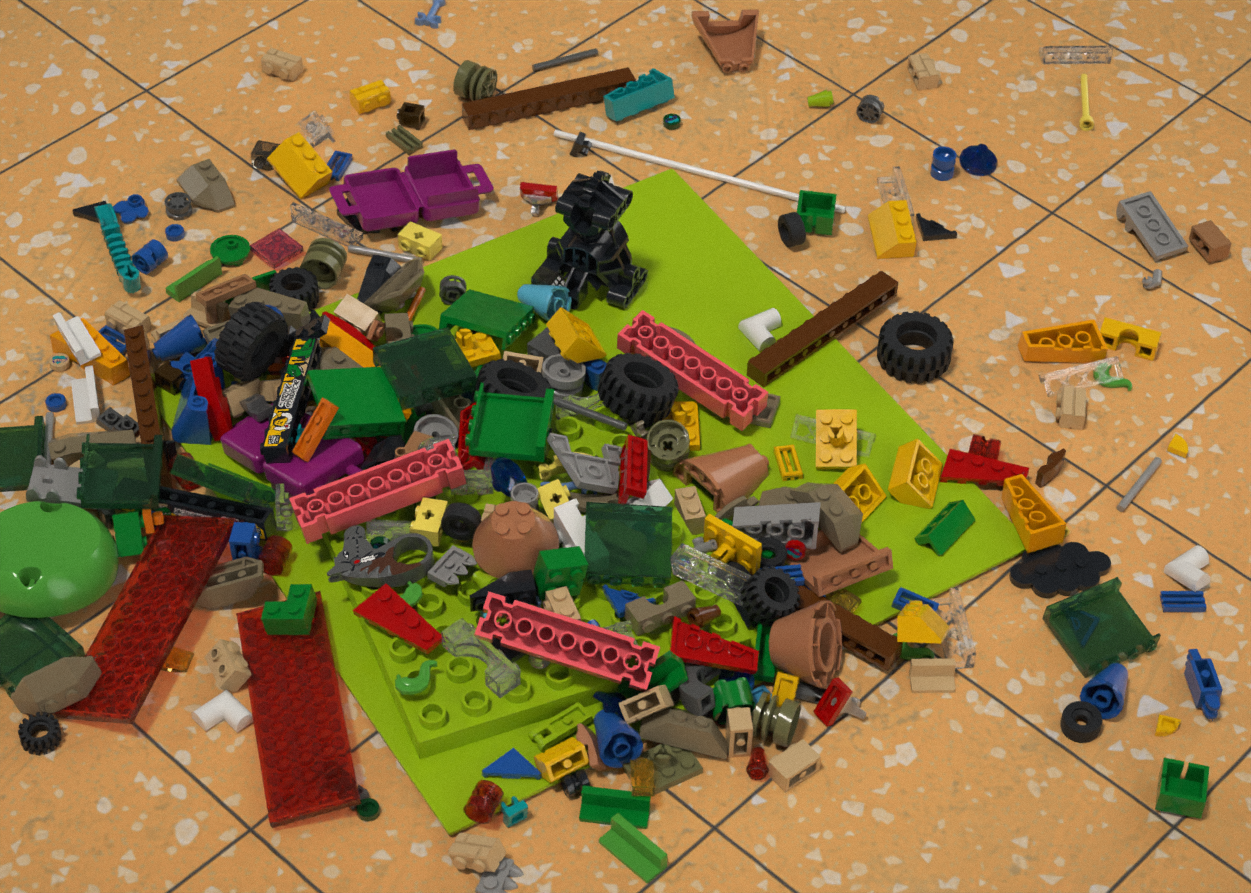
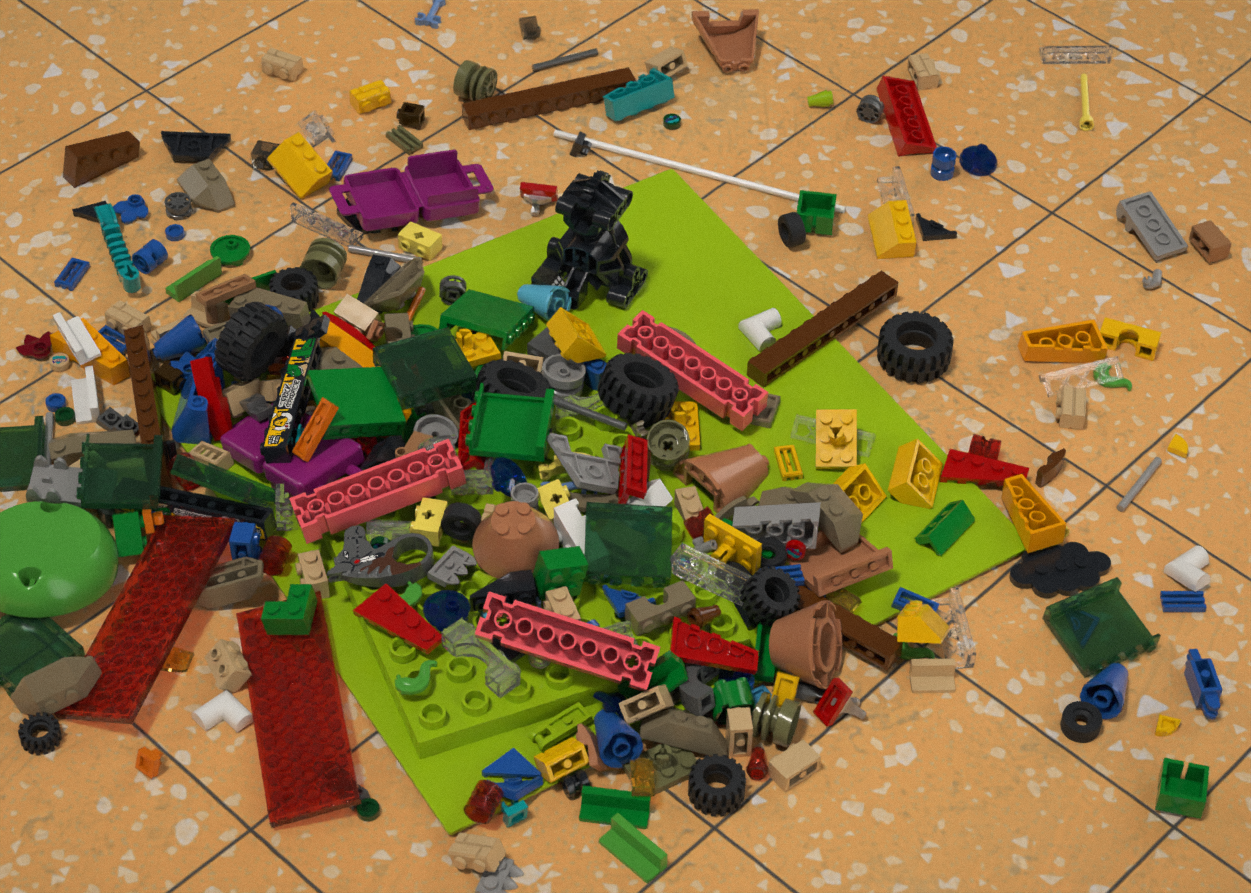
clear pink tile [250,228,304,269] -> none
none -> dark red plate [16,331,52,359]
none -> blue tile [54,258,90,291]
none -> dark green tile [54,407,76,426]
none -> reddish brown wedge [63,131,140,188]
none -> orange tile [135,746,163,779]
none -> black wing [161,131,231,162]
none -> tan slope [188,441,234,475]
none -> tan brick [295,549,330,600]
none -> clear blue piece [423,590,470,631]
none -> blue tile [483,776,543,801]
none -> clear smoke bracket [519,16,541,40]
none -> tan brick [645,46,688,77]
none -> clear red wheel [683,506,714,539]
none -> black tyre [688,754,746,817]
none -> red arch [876,76,937,157]

